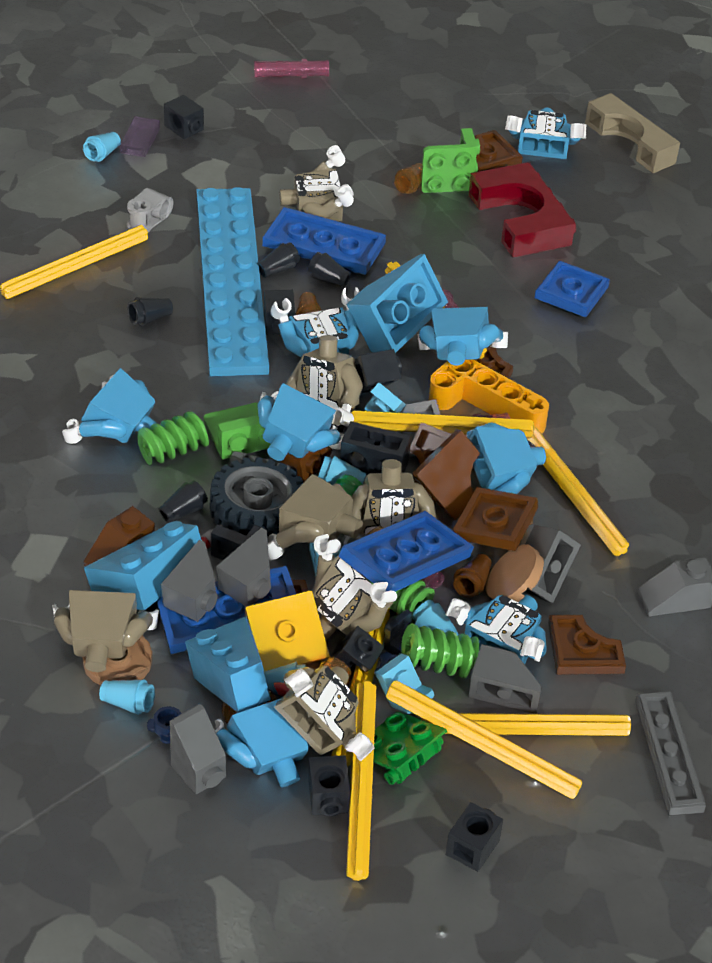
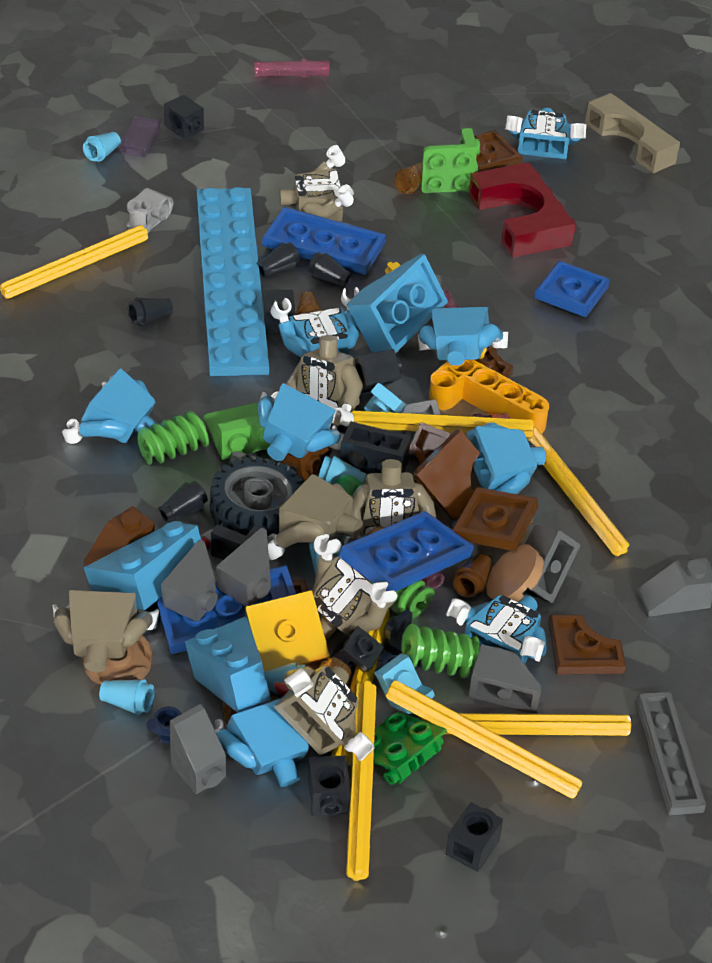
medium azure cone [412,600,459,635] -> none

